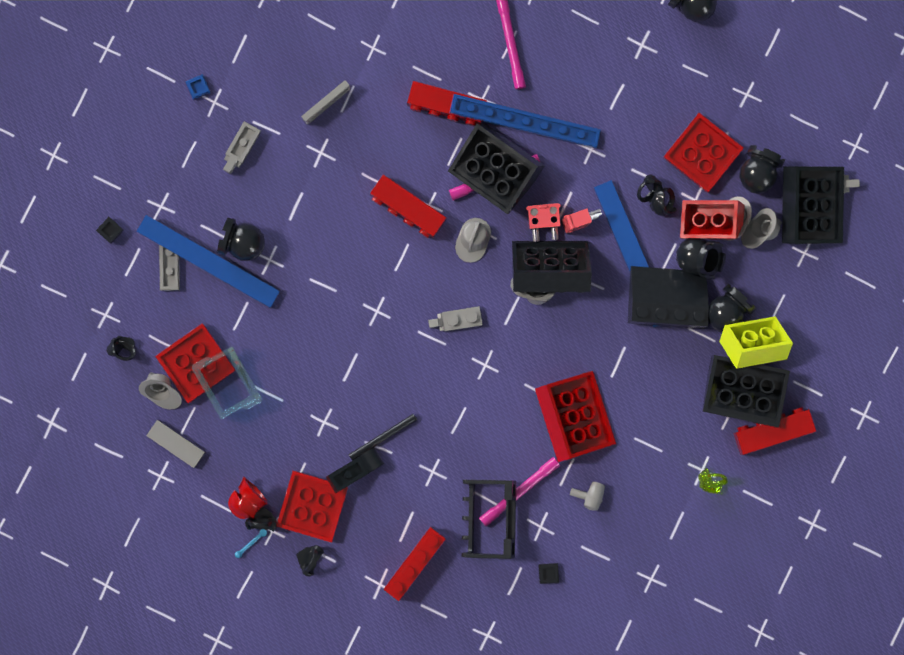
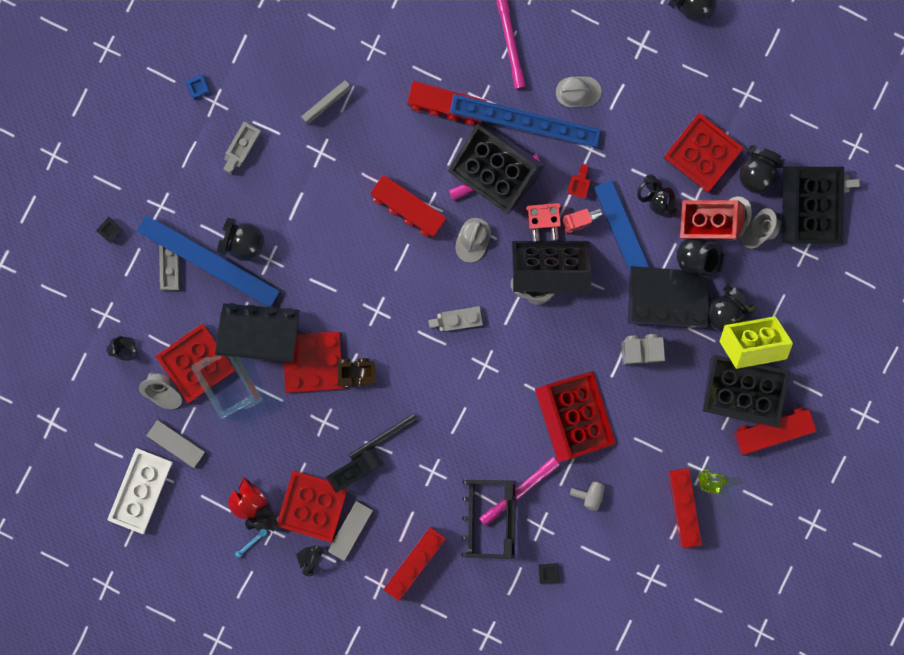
none -> white plate [107,448,173,534]
none -> black slope [215,303,300,362]
none -> red plate [283,331,343,393]
none -> light grey tile [328,501,373,561]
none -> dark brown cylinder [337,358,376,387]
none -> light grey piece [556,76,602,107]
none -> red plate [567,164,591,199]
none -> light grey brick [621,334,665,365]
none -> red brick [667,468,702,548]

